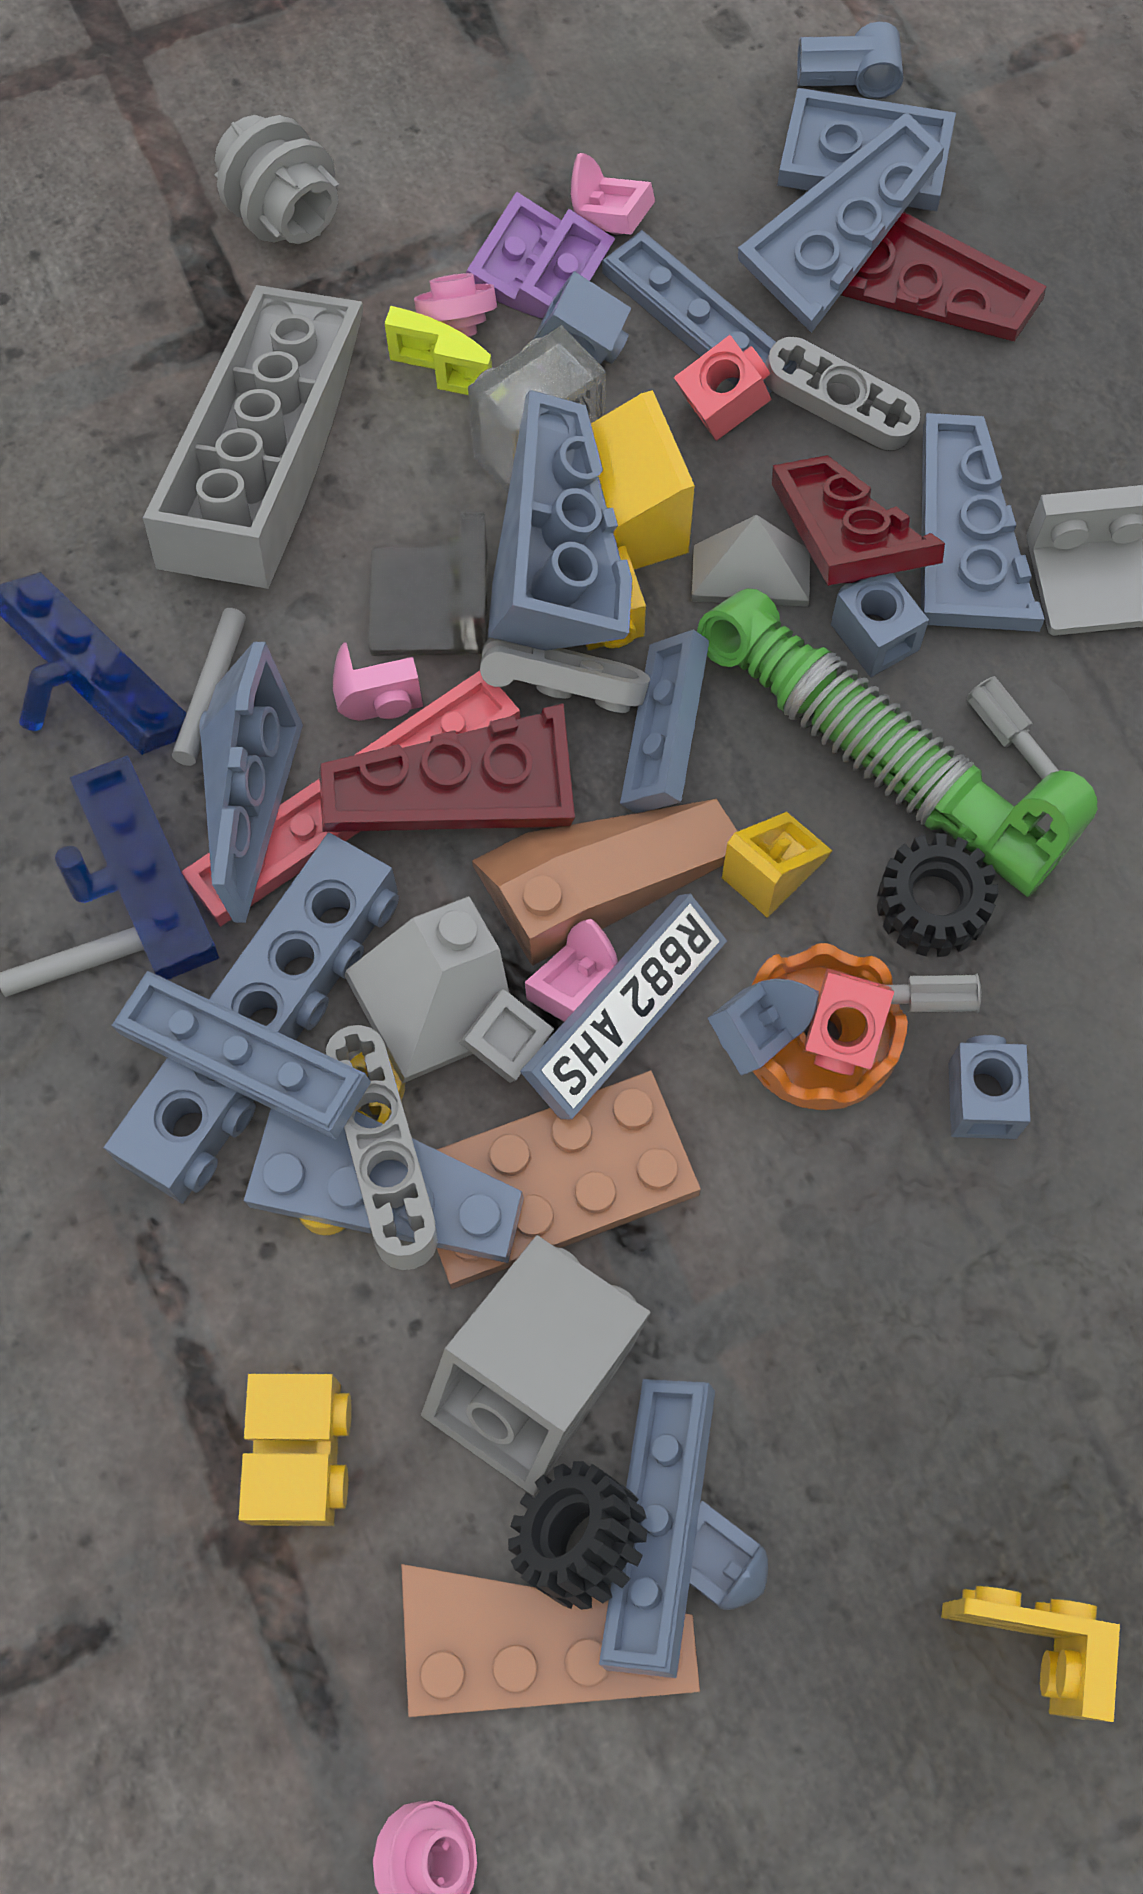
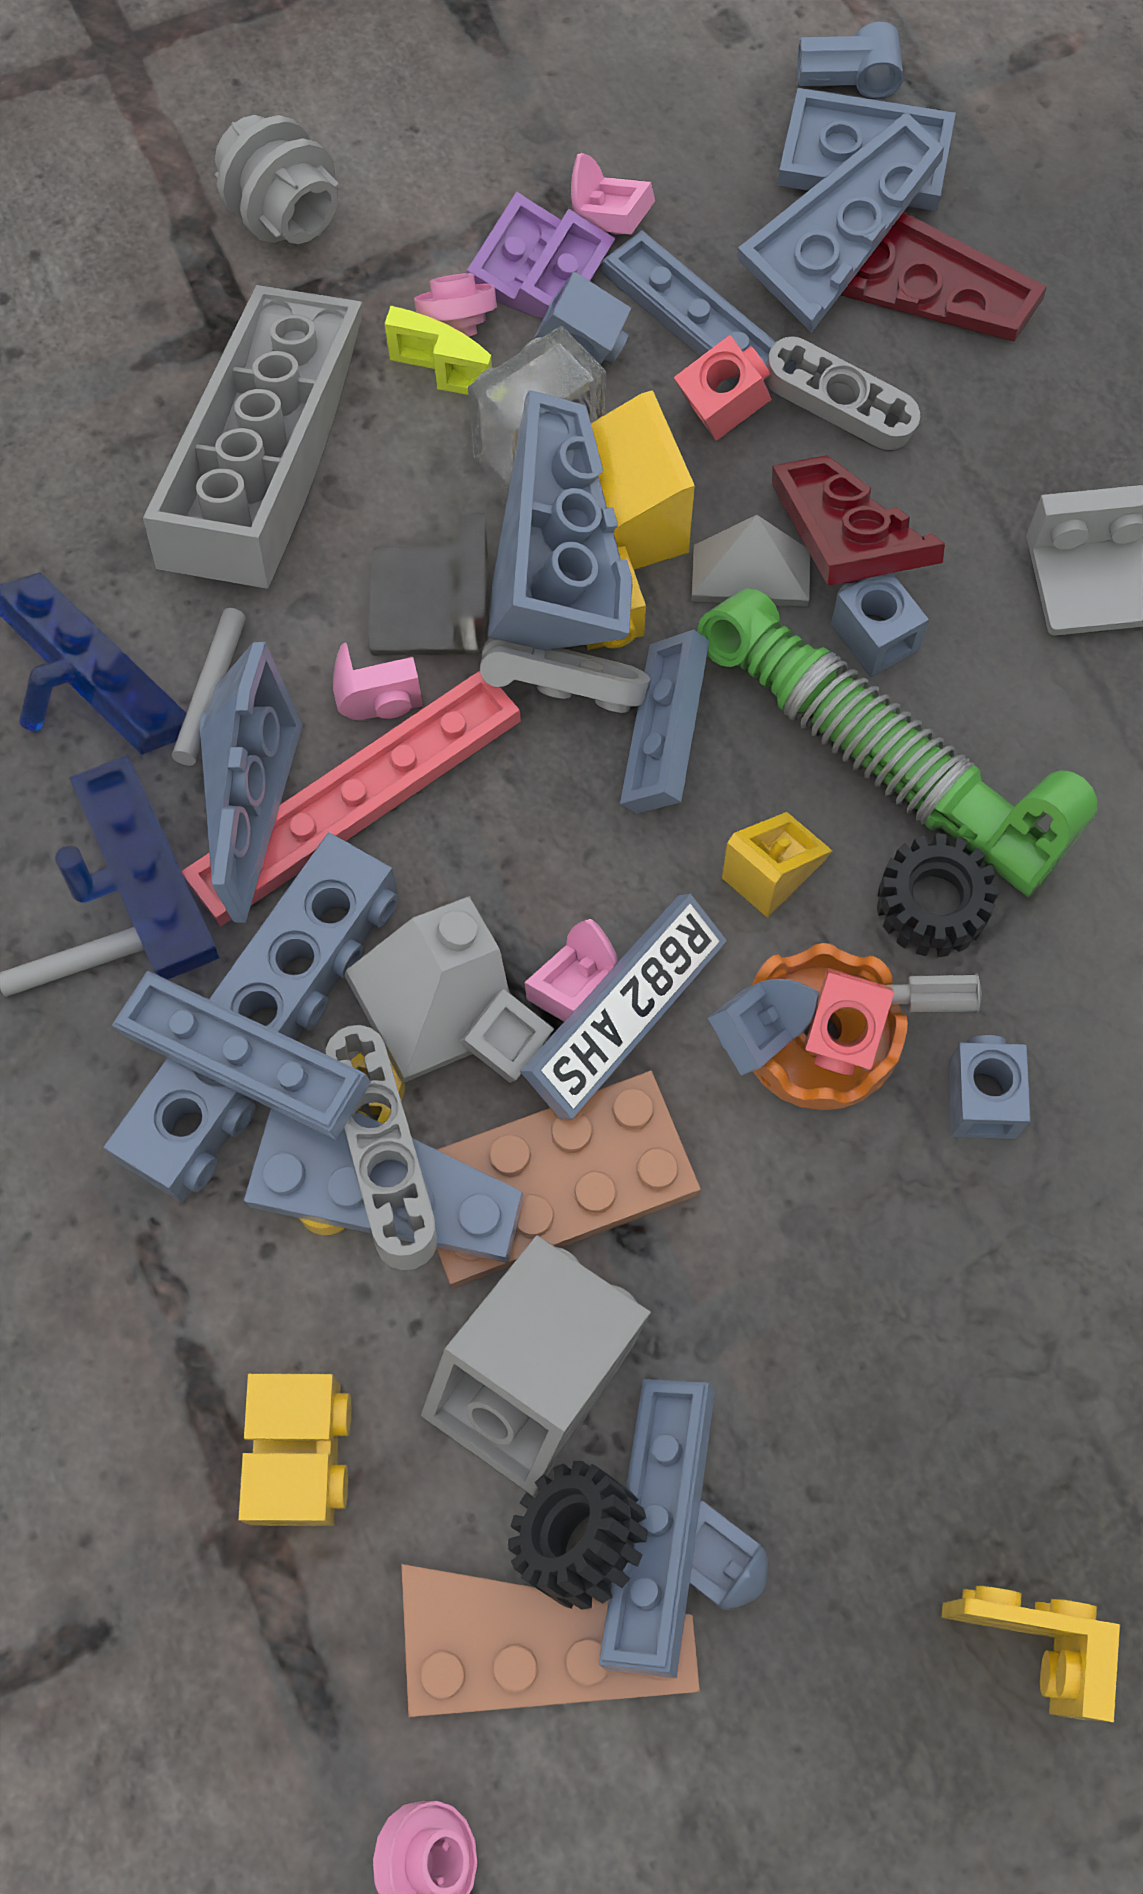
dark red wing [319,703,575,832] -> none
nougat wedge [472,799,737,966] -> none
sand blue wing [921,413,1045,632] -> none
light grey axle [966,676,1059,780] -> none

